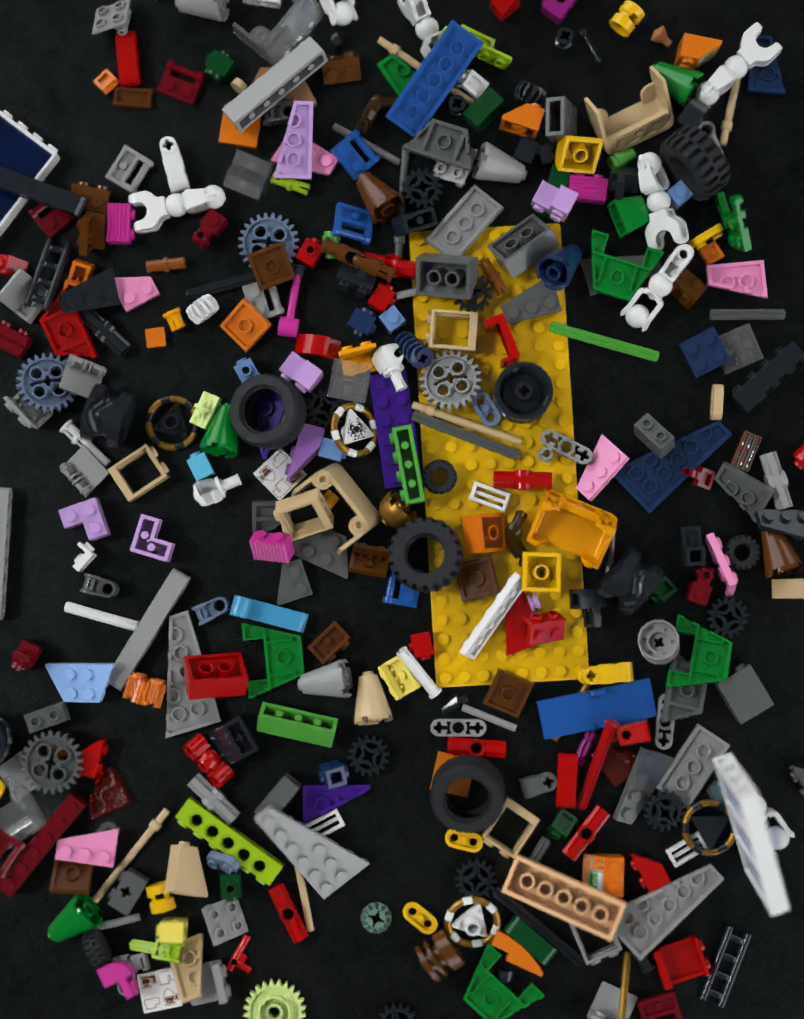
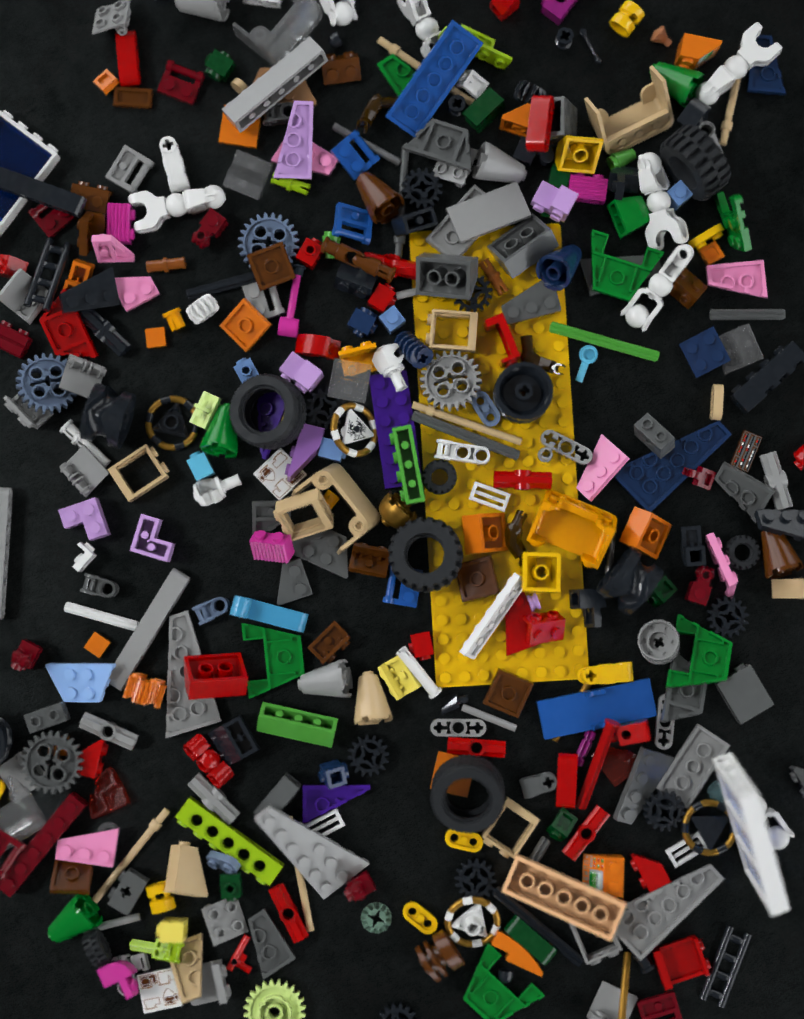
none -> light grey piece [79,712,139,751]
none -> orange tile [84,631,111,658]
none -> bright pink wing [91,234,135,263]
none -> dark grey wing [248,908,296,980]
none -> dark red brick [344,870,376,902]
none -> white piece [434,439,490,465]
none -> light grey tile [446,181,531,244]
none -> dark brown arm [520,335,566,375]
none -> red beam [526,95,555,152]
none -> medium azure plate [575,345,598,383]
none -> orange slope [619,506,672,560]

